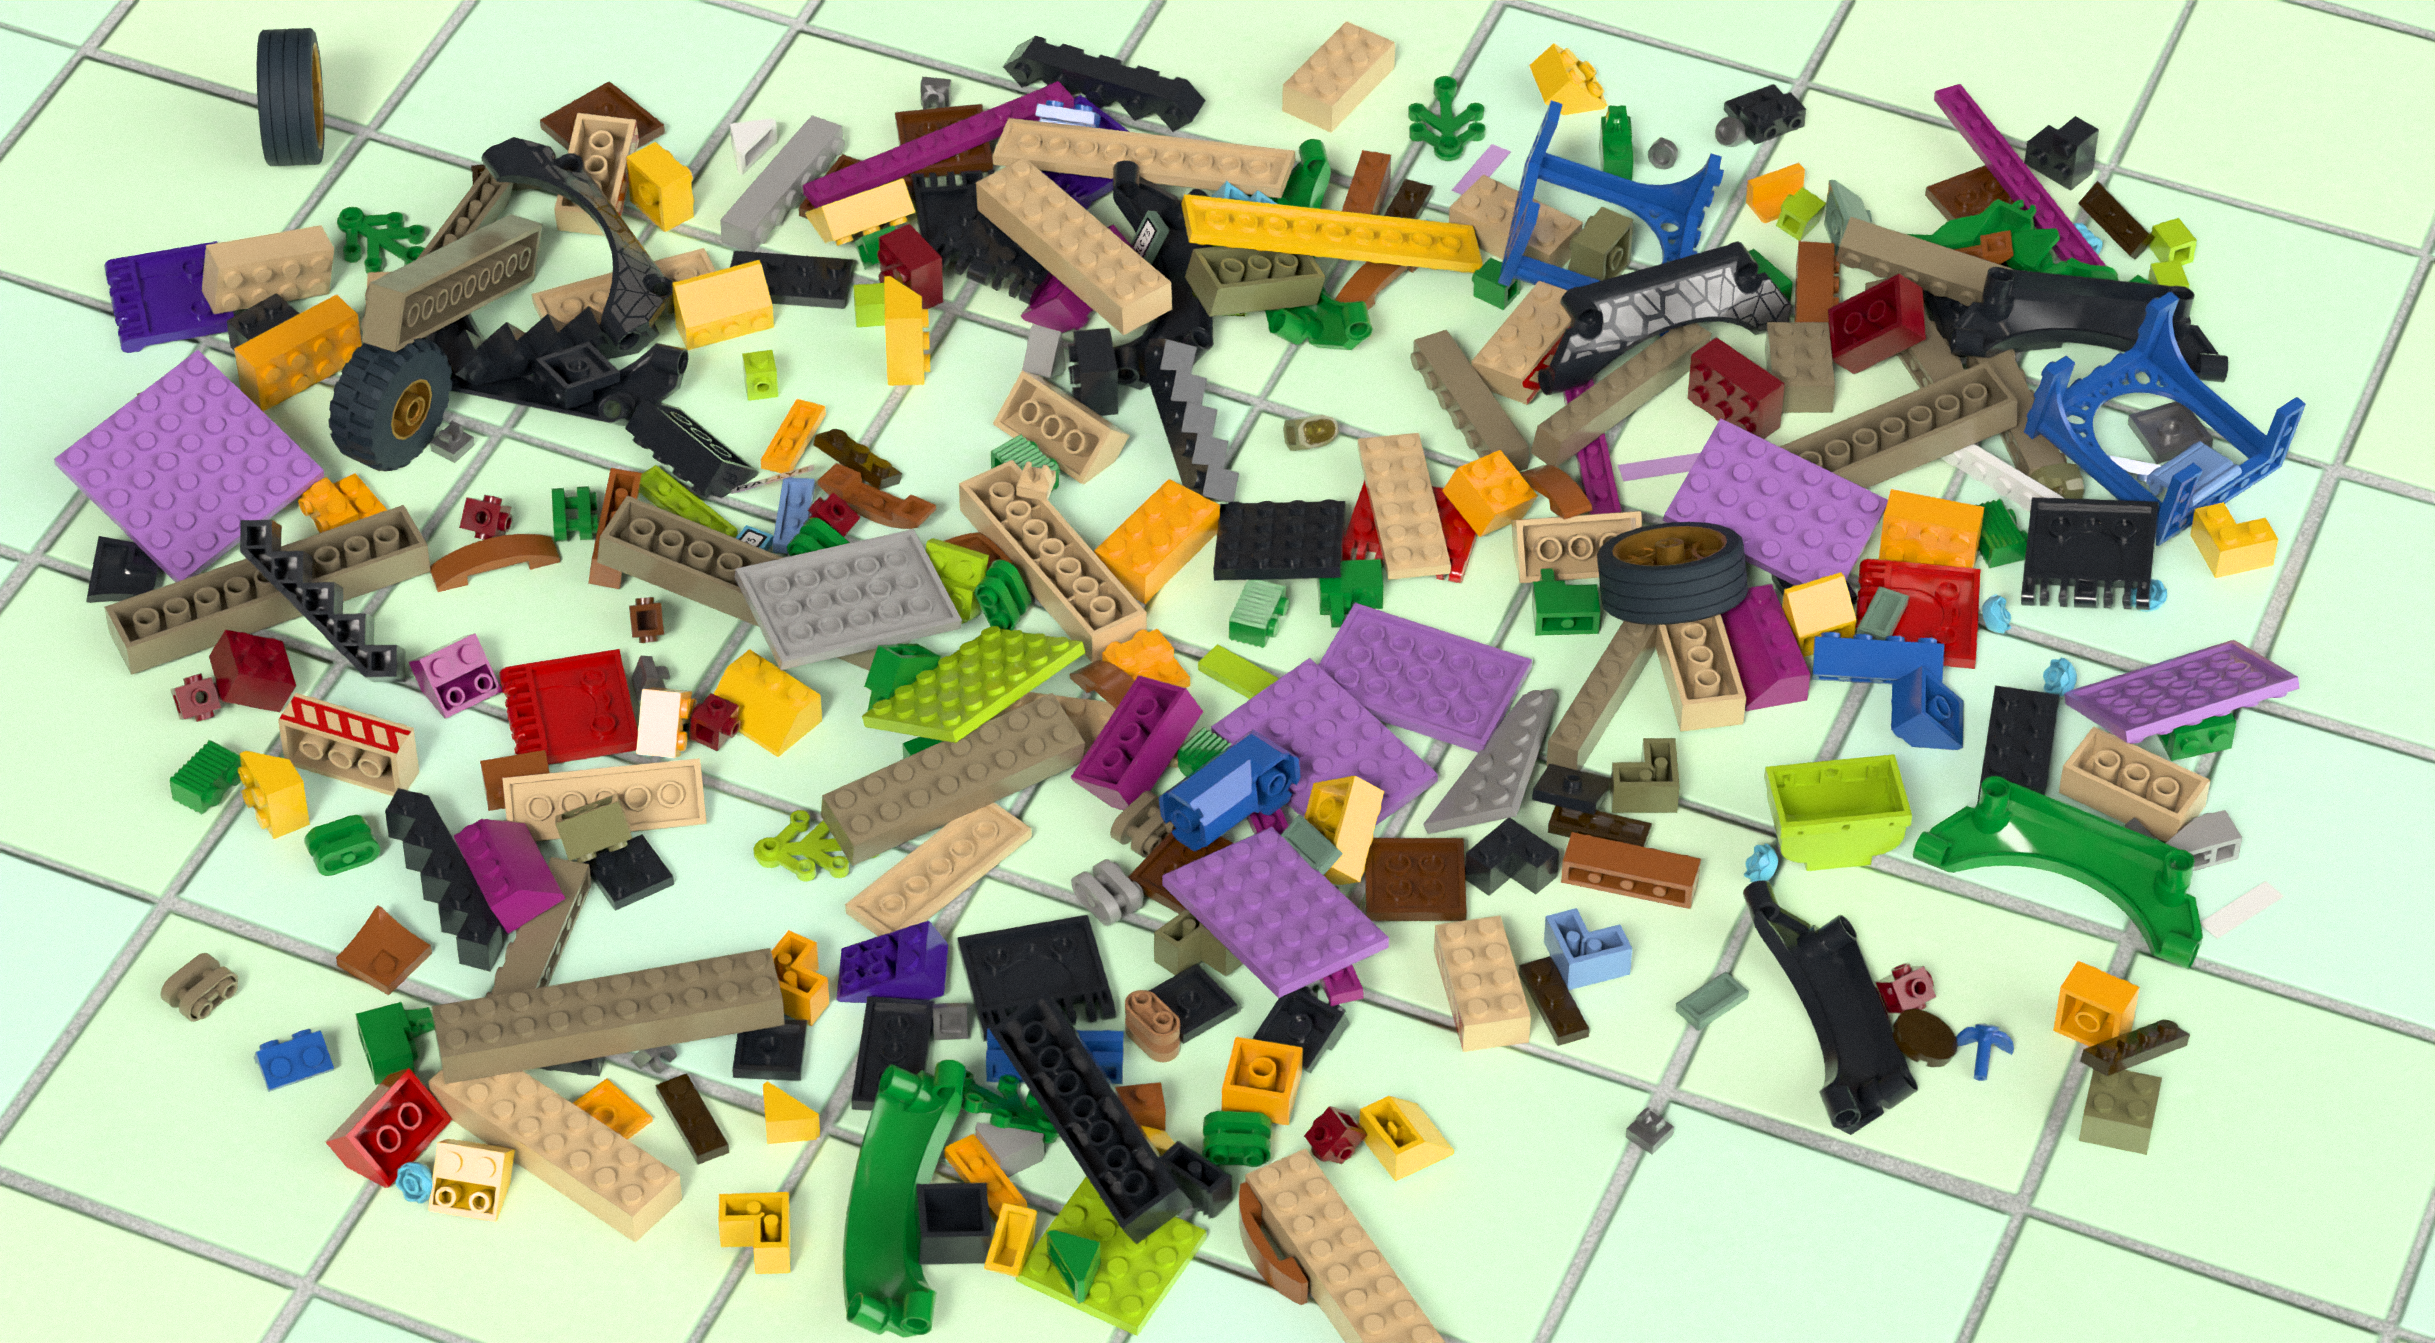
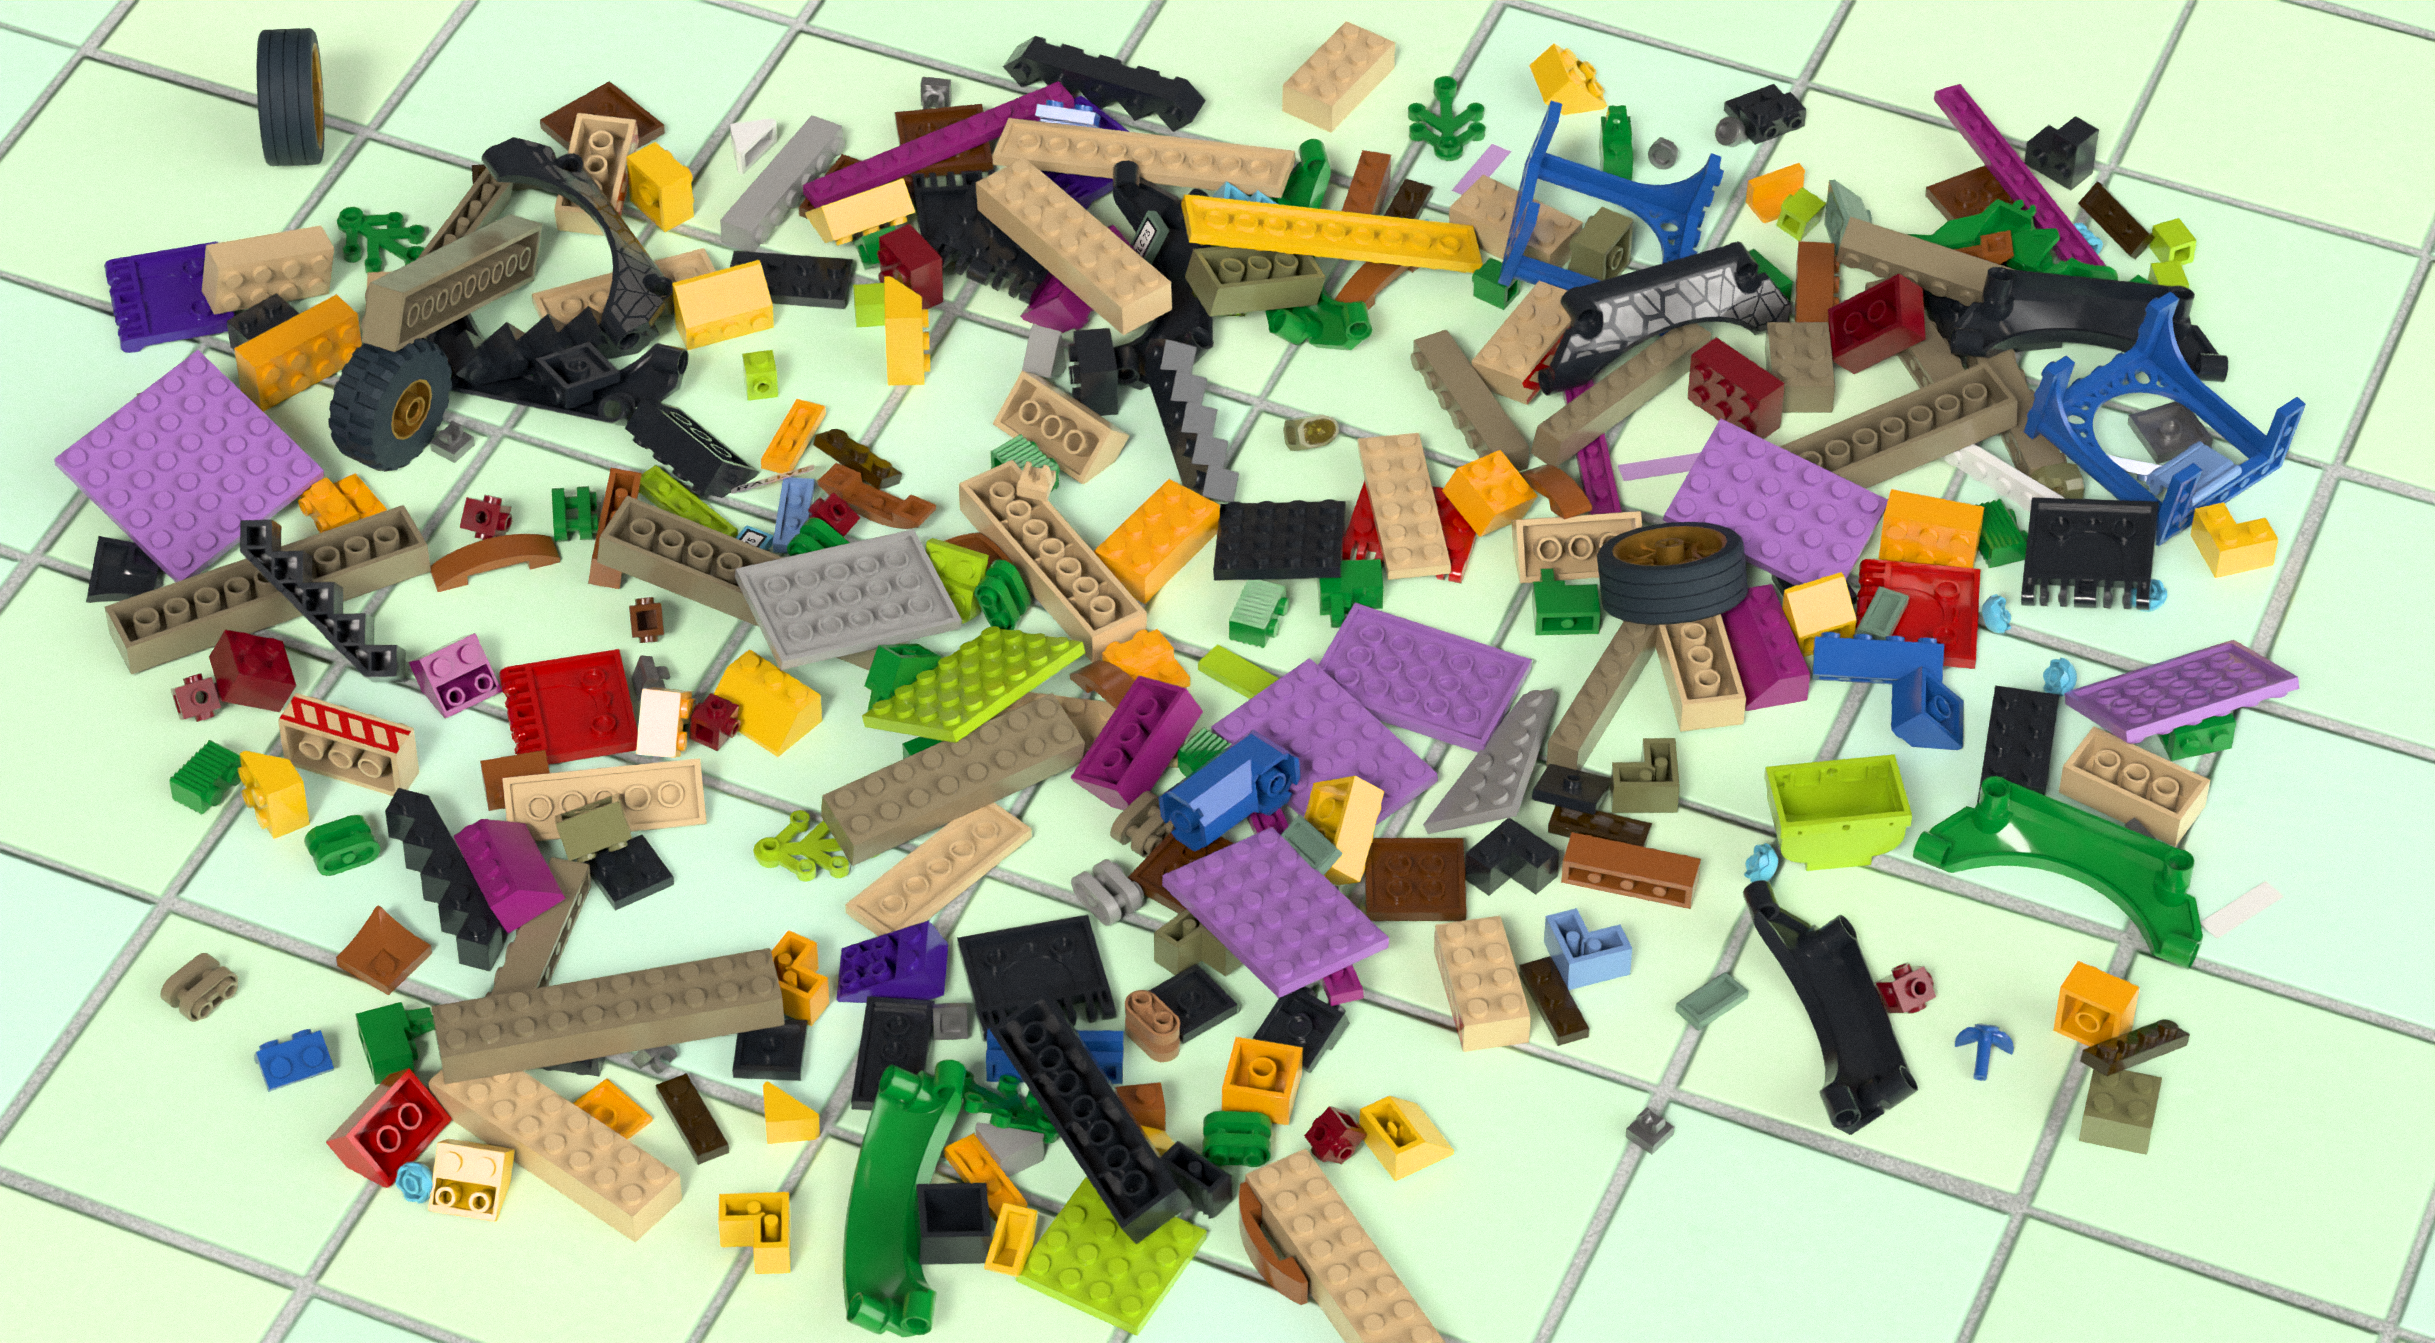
green slope [1047,1230,1101,1304] -> none
dark brown tile [1892,1009,1958,1068] -> none
light grey slope [2165,810,2242,871] -> none

